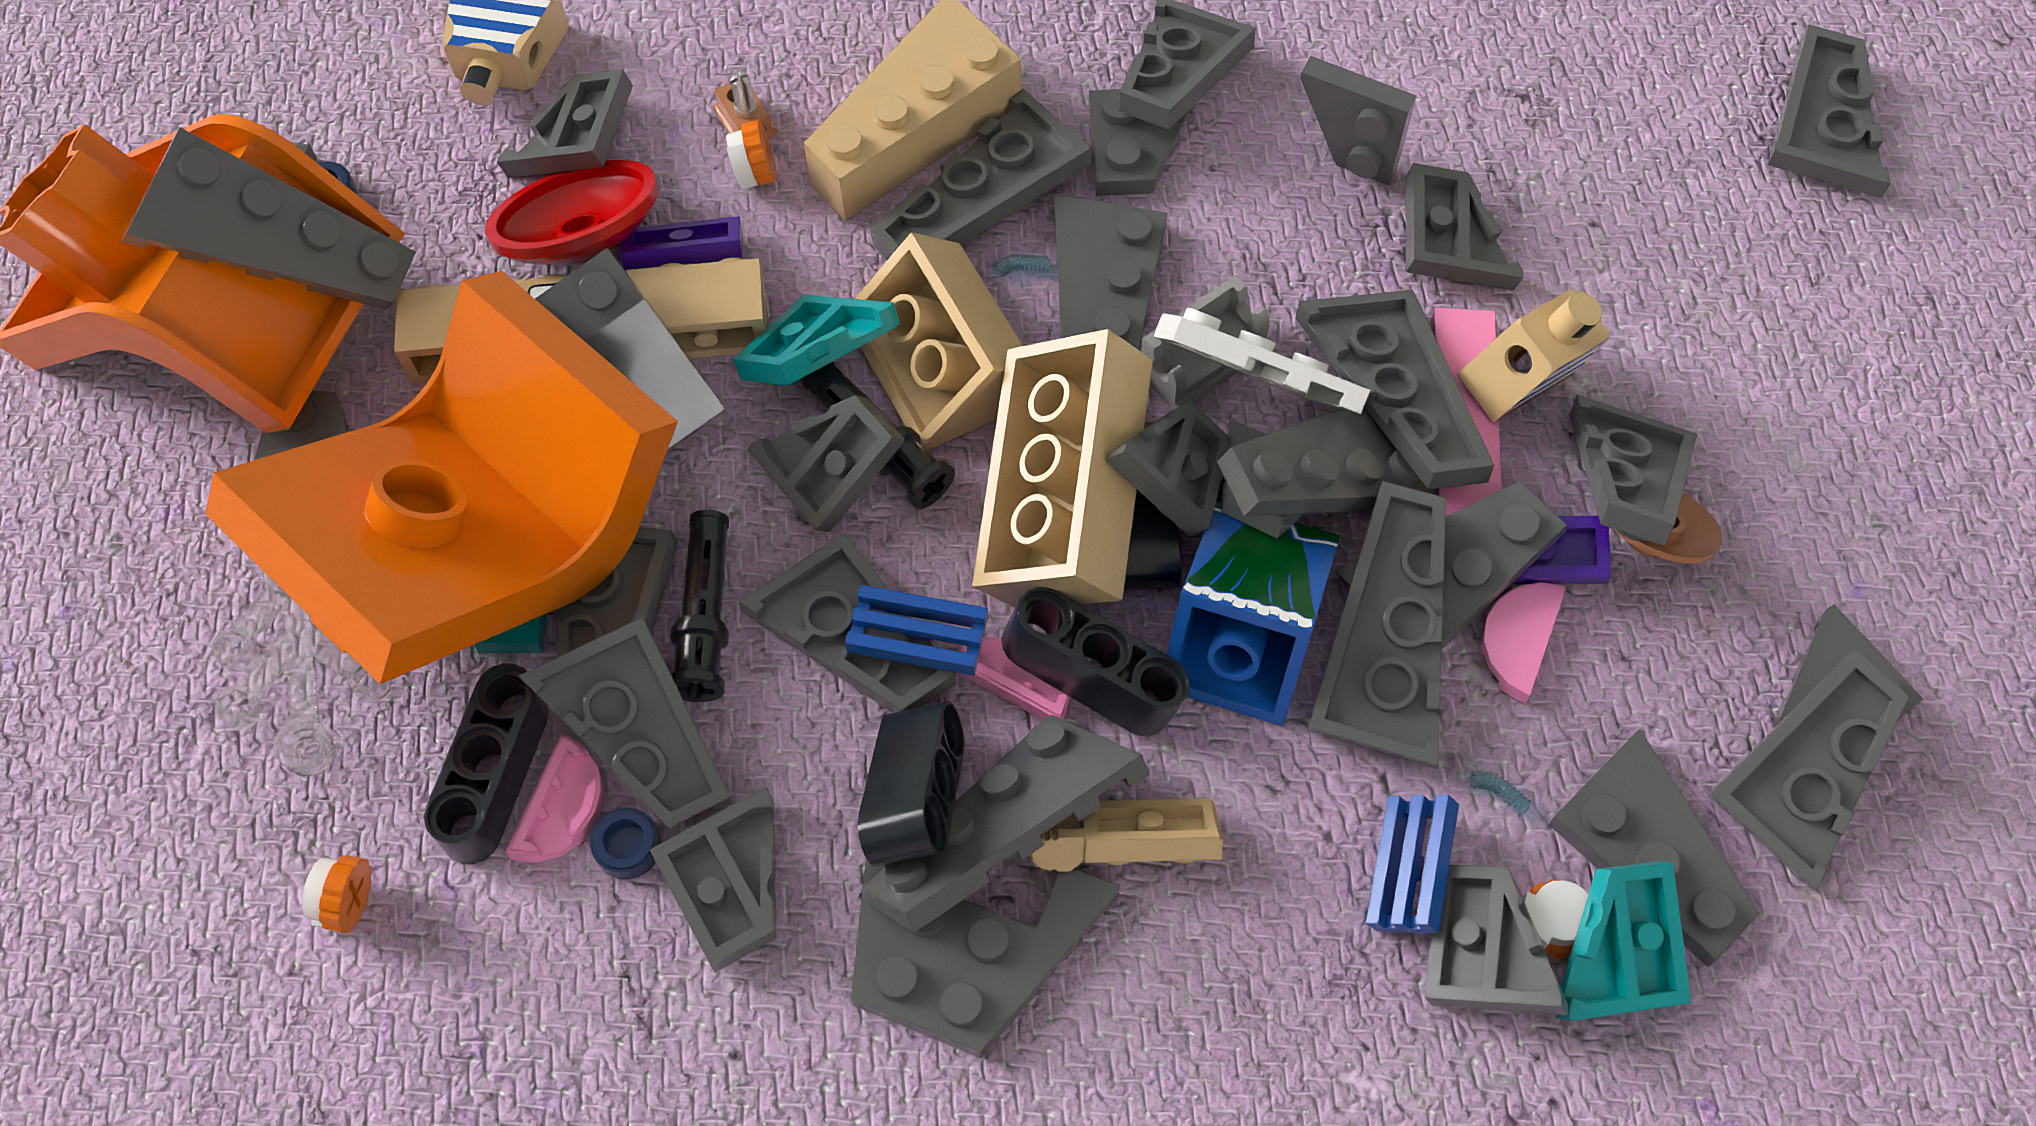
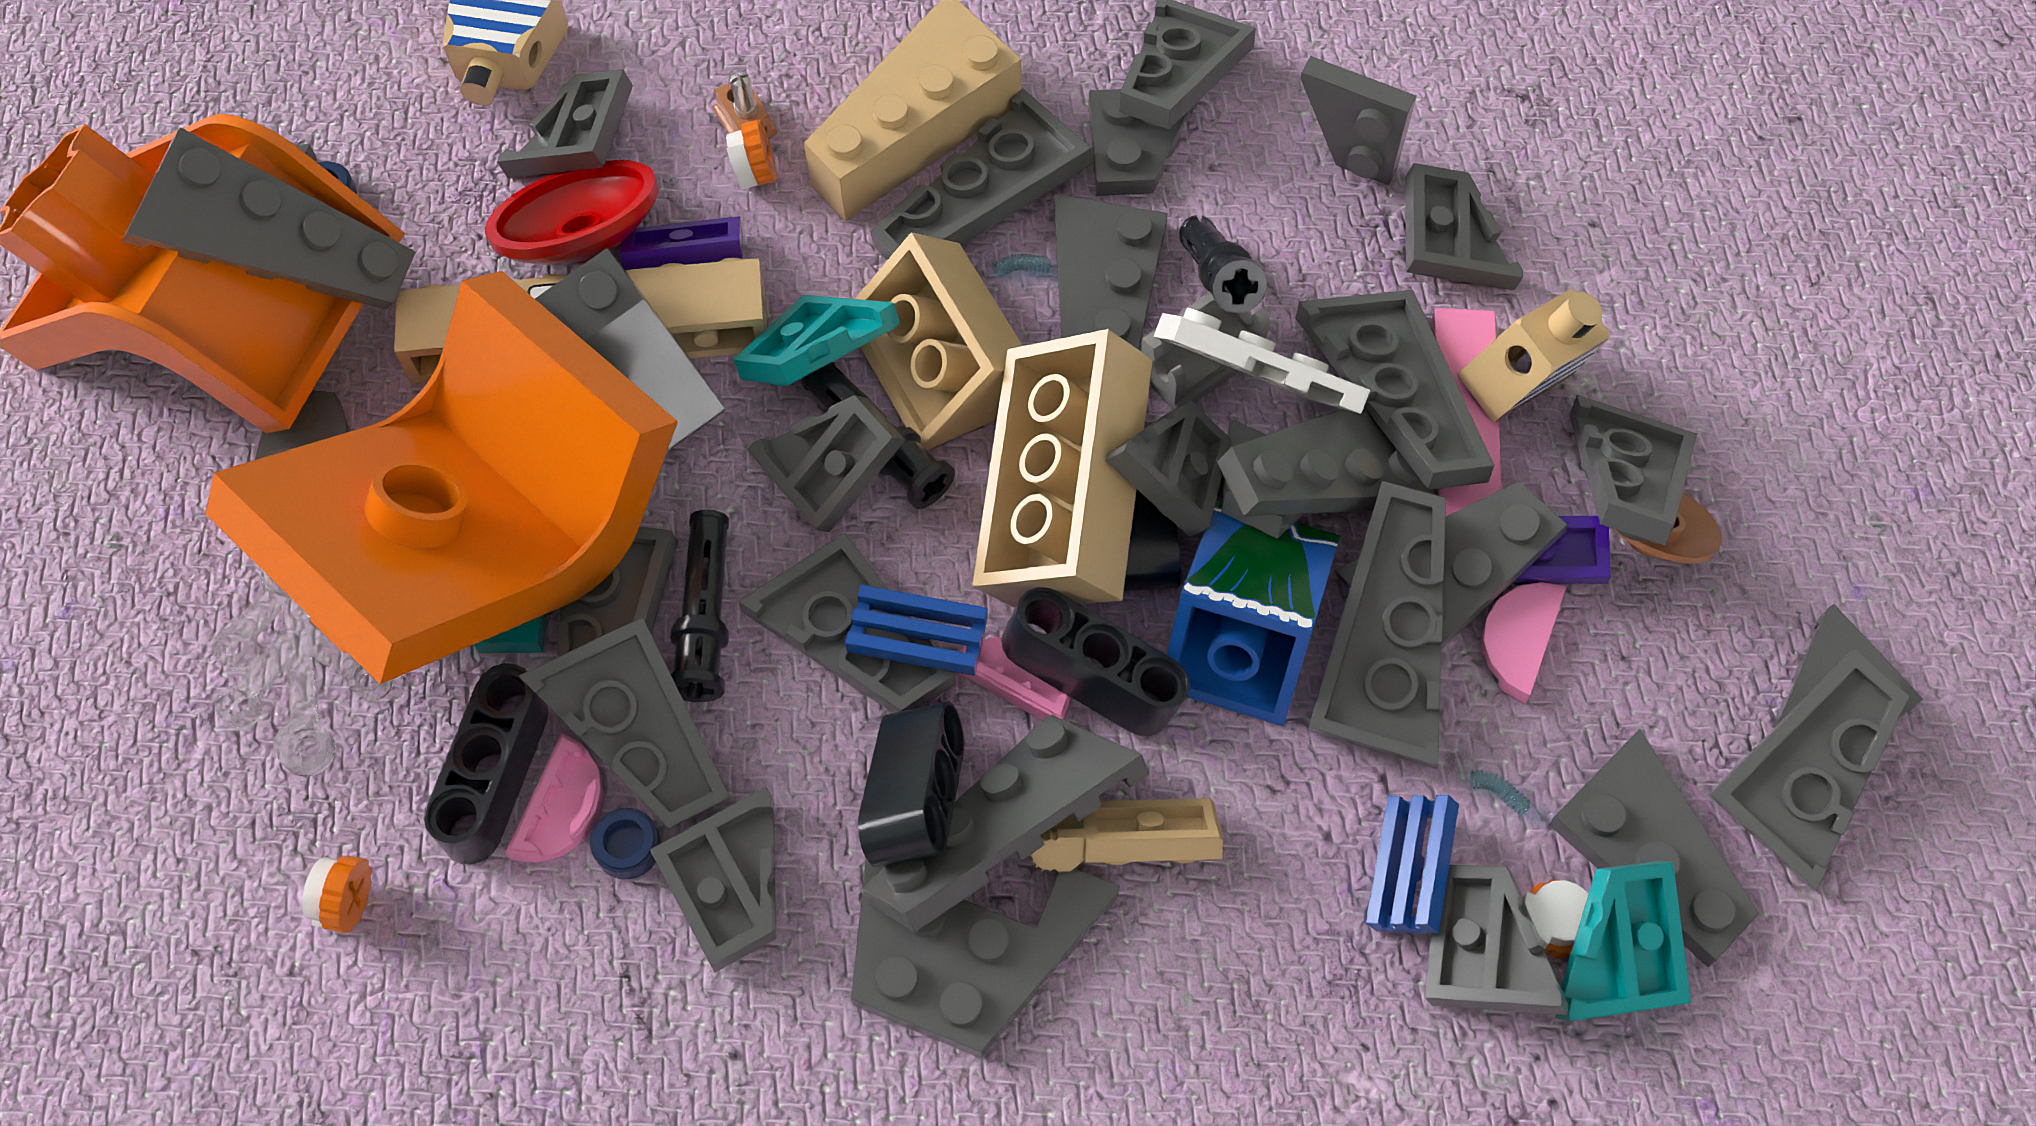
dark grey wing [1767,24,1891,198] -> none
none -> black pin [1179,215,1267,314]

